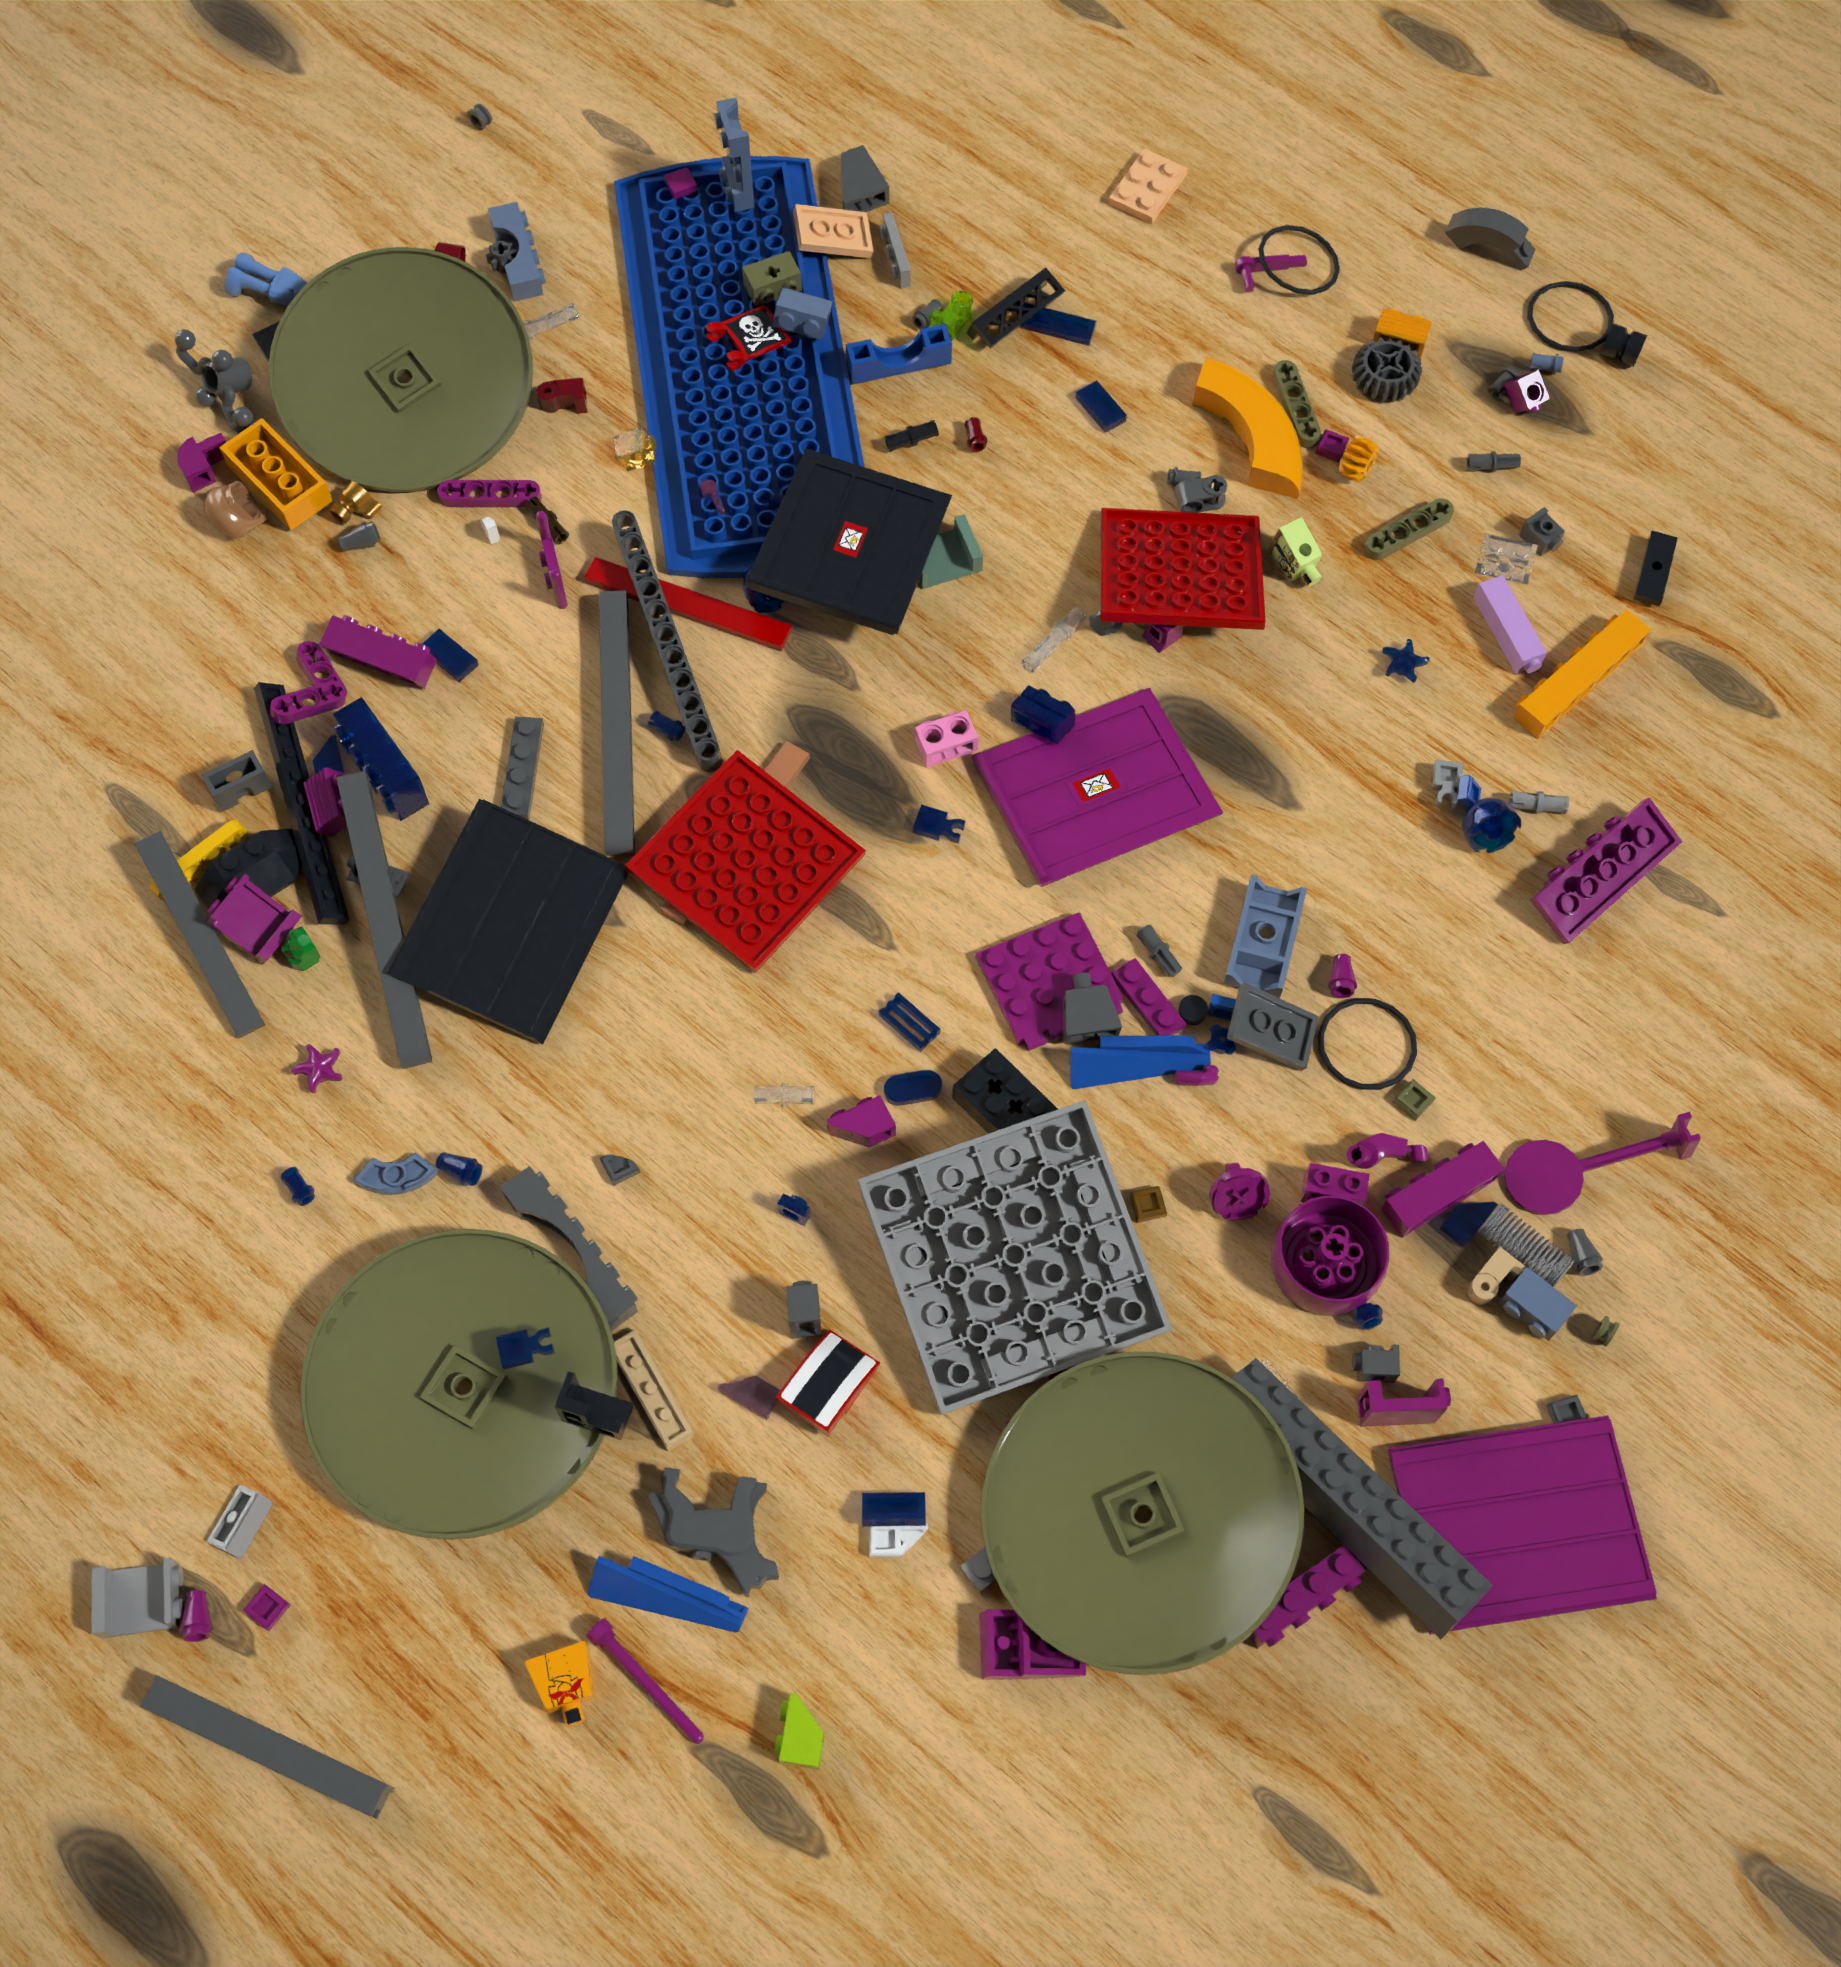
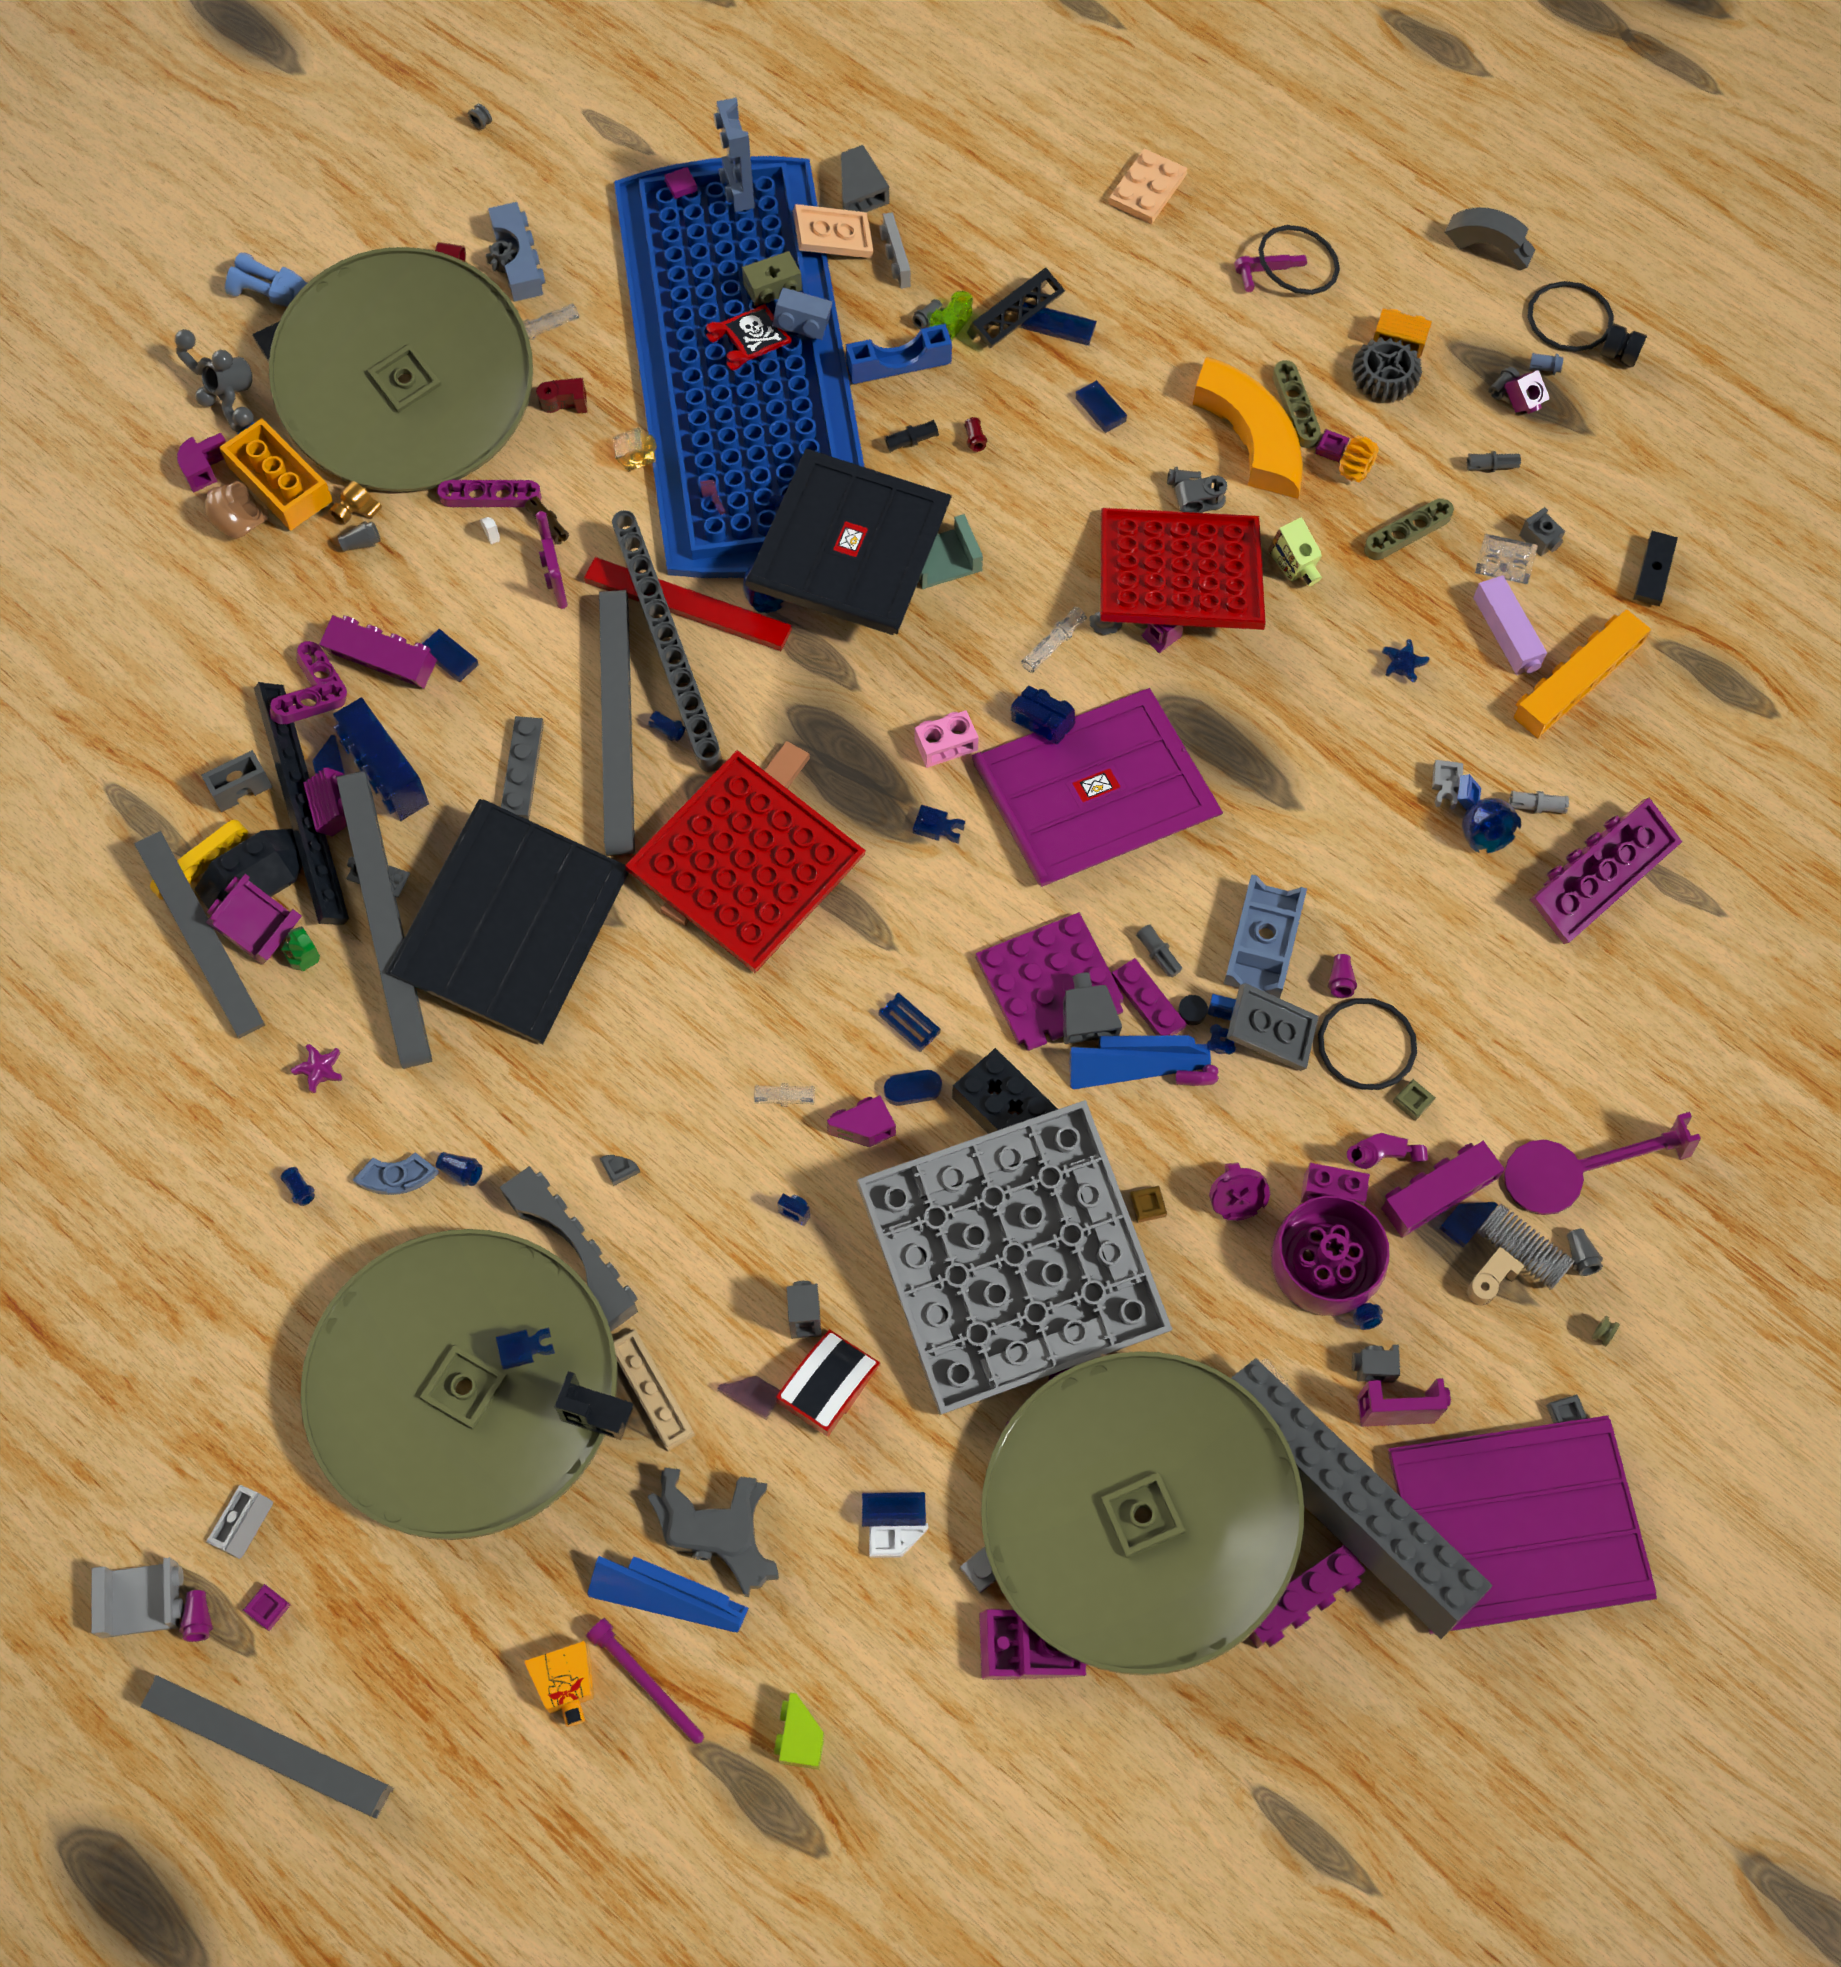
sand blue brick [1499,1267,1577,1341] -> none

